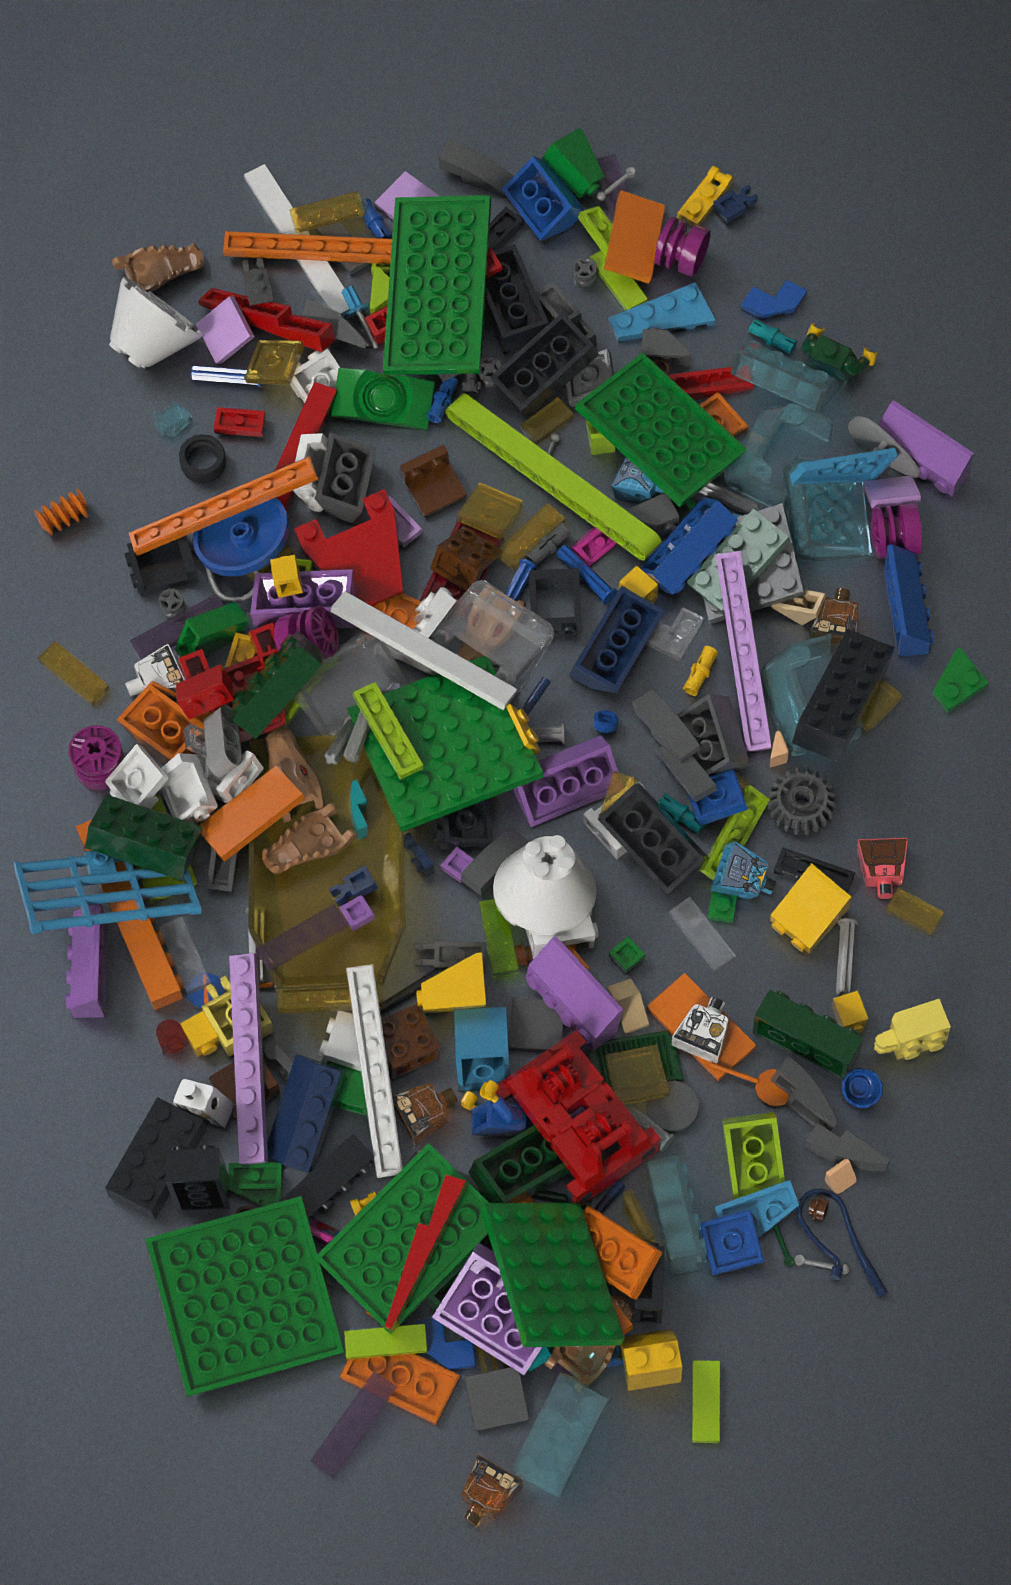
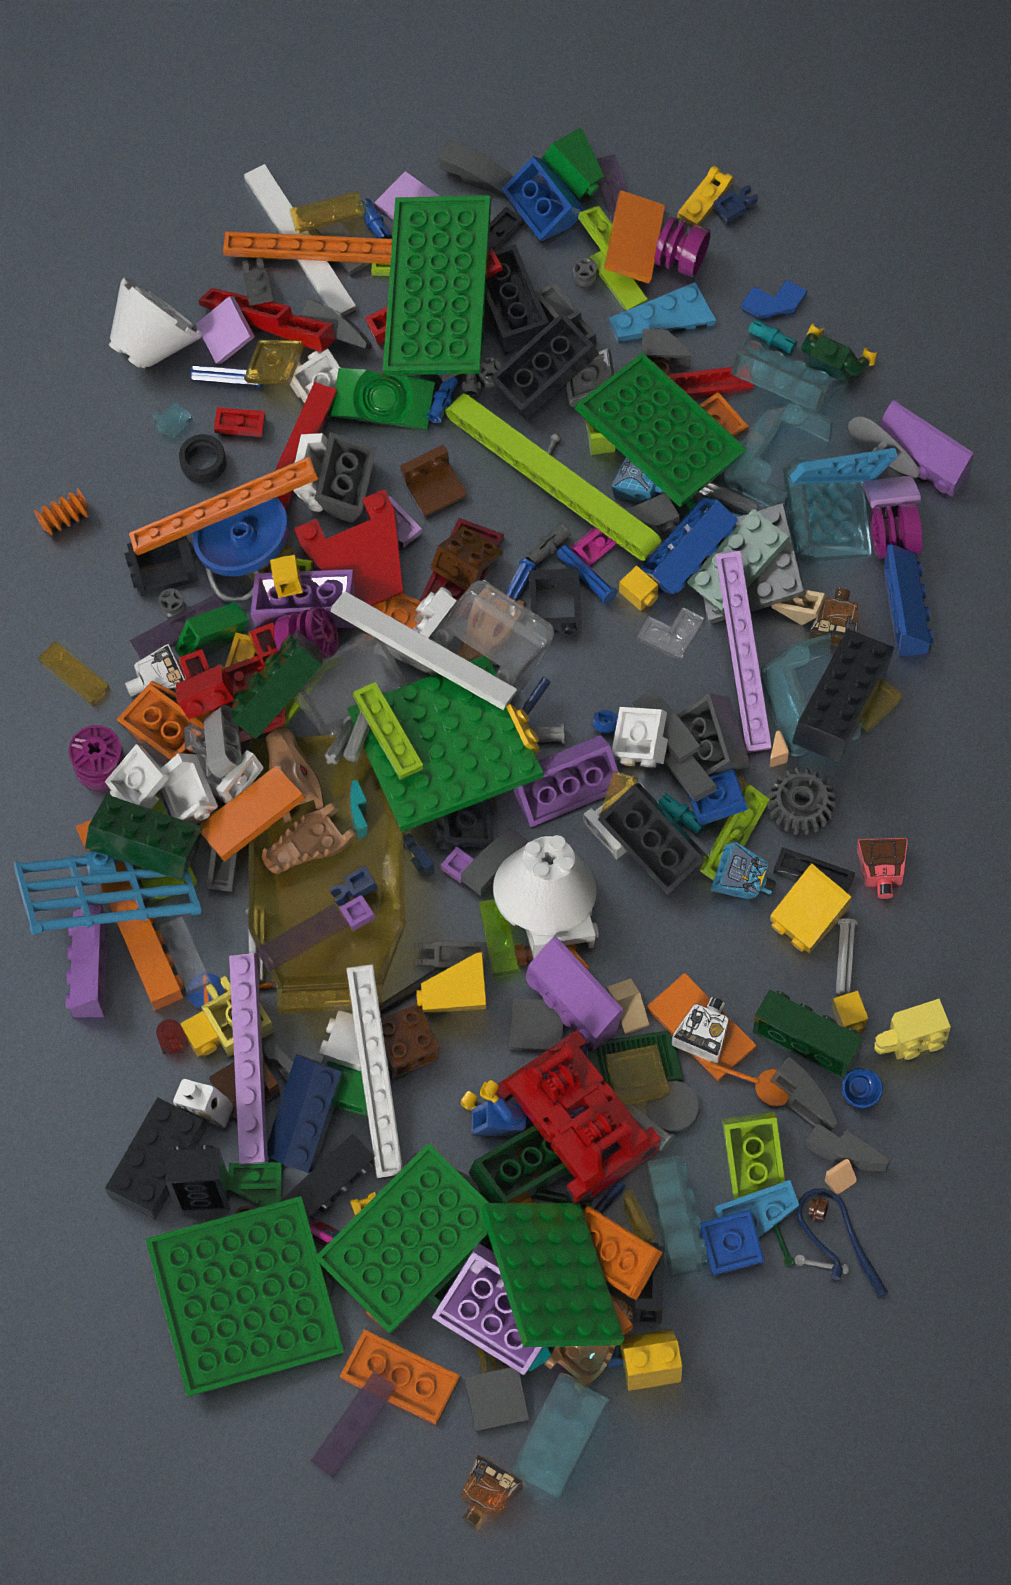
medium nougat animal [112,243,204,293] -> none
dark azure piece [341,285,379,349] -> none
lime tile [344,1324,427,1360] -> none
lime slope [370,267,389,315] -> none
red slope [385,1174,469,1332] -> none
clear orange torso [392,1083,458,1146] -> none
blue tile [415,1318,476,1371] -> none
dark azure slope [454,1007,510,1091] -> none
clear yellow tile [457,482,523,539] -> none
clear yellow plate [499,503,565,570] -> none
clear yellow tile [521,398,574,445] -> none
dark blue slope [569,586,665,693] -> none
light grey hinge [597,167,636,201] -> none
green plate [609,936,645,974] -> none
clear tile [669,897,736,973] -> none
yellow pin [683,646,719,696] -> none
lime tile [692,1360,720,1443] -> none
green plate [708,892,737,923] -> none
clear yellow tile [885,888,944,935] -> none
green wing [932,647,989,713] -> none
none -> white plate [612,707,668,768]

